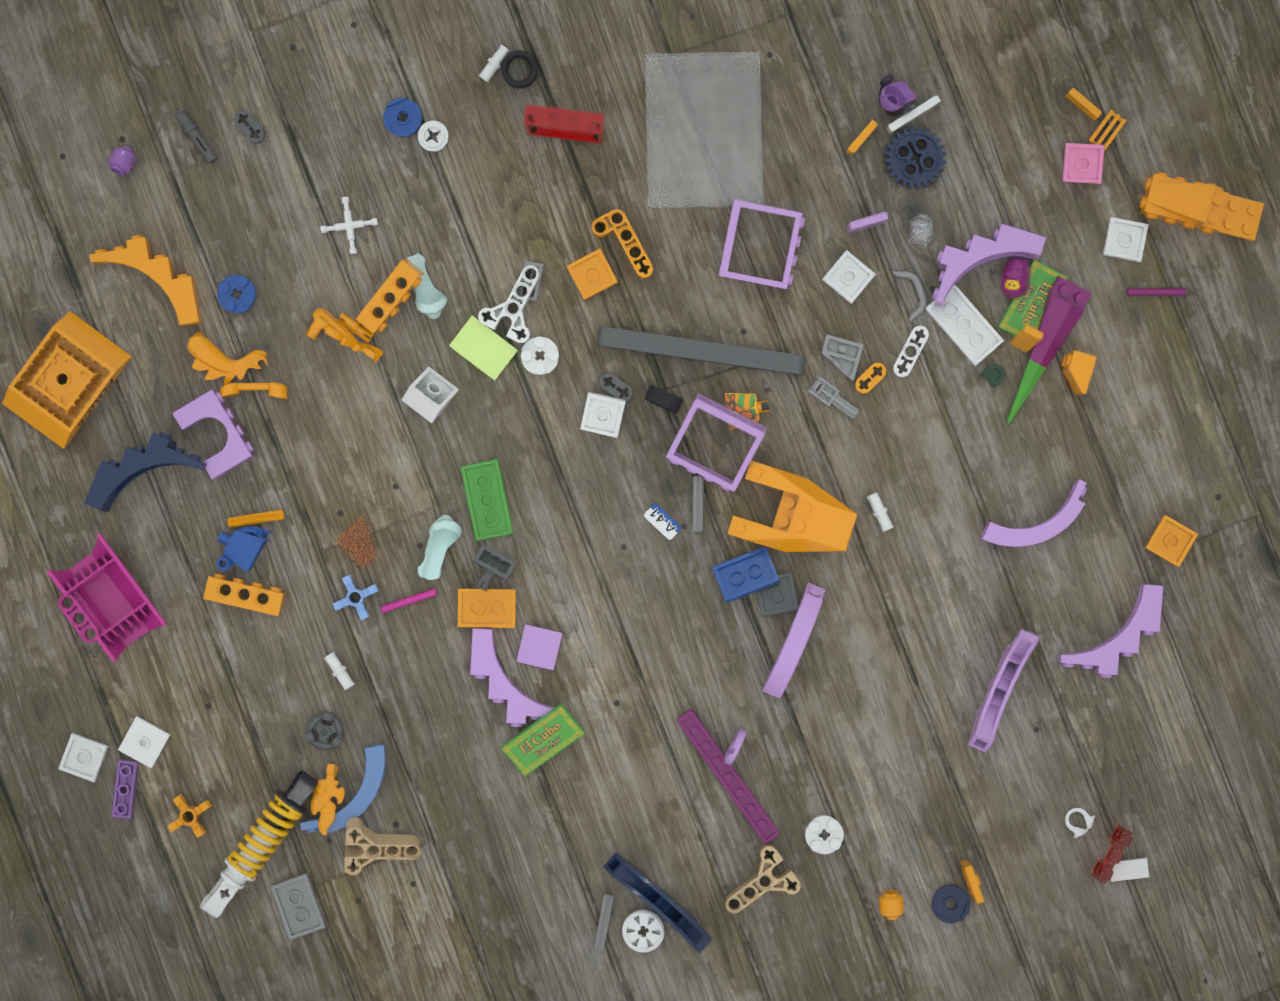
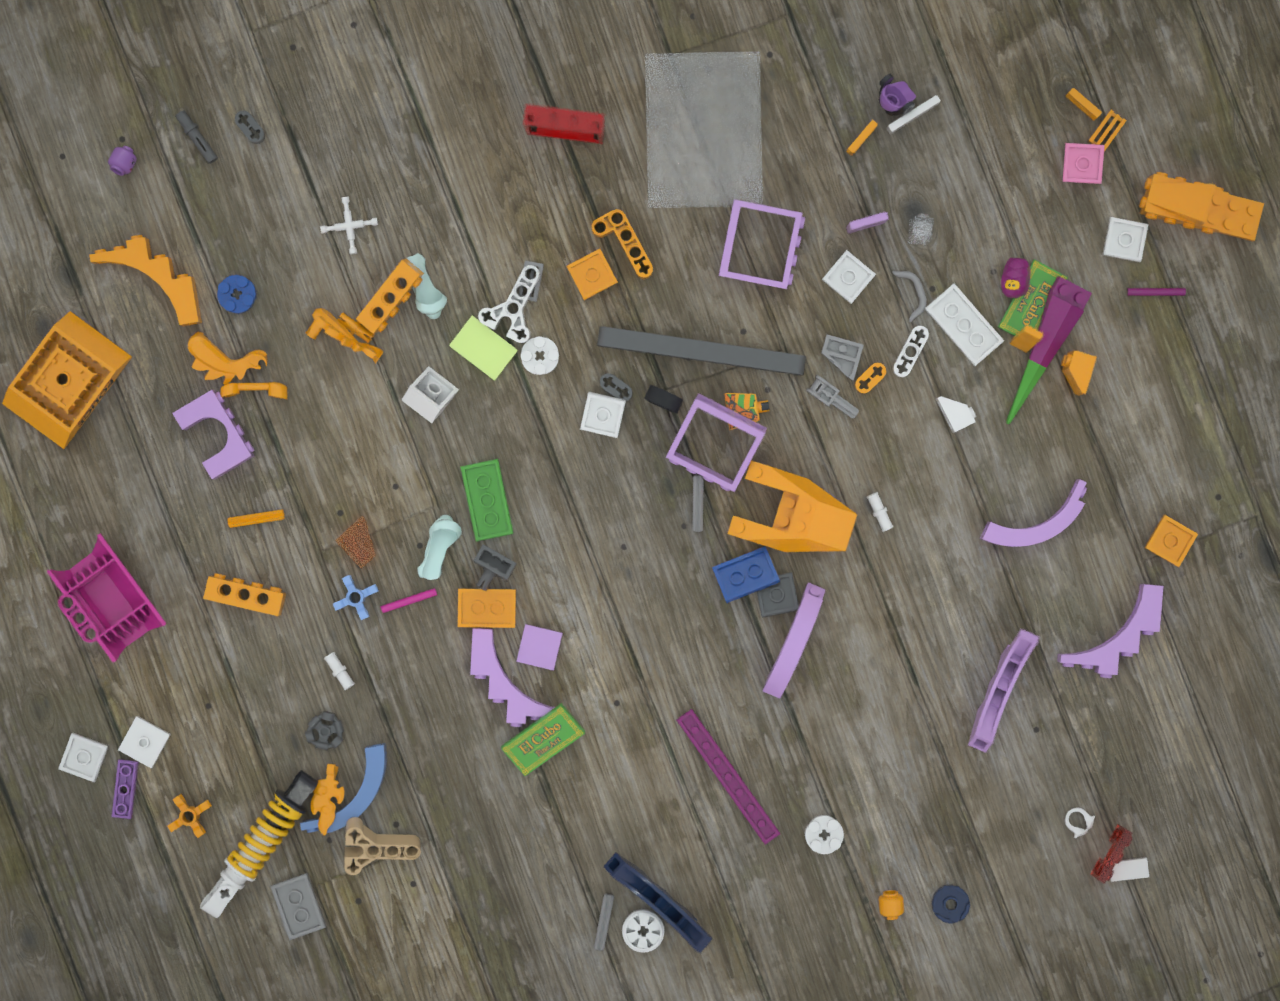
dark blue arch [84,432,207,512] -> none
blue torso [216,526,273,572] -> none
blue plate [383,98,422,137] -> none
white gear [418,121,449,152] -> none
white pin [478,44,511,83] -> none
black tyre [501,50,538,89] -> none
sticker [644,503,681,540] -> none
lavender tile [724,728,747,766] -> none
tan beam [725,844,801,913] -> none
dark blue gear [884,126,947,190] -> none
lavender arch [932,224,1046,308] -> none
light orange plate [960,859,984,904] -> none
dark green tile [981,365,1005,388] -> none
none -> white slope [936,396,976,433]

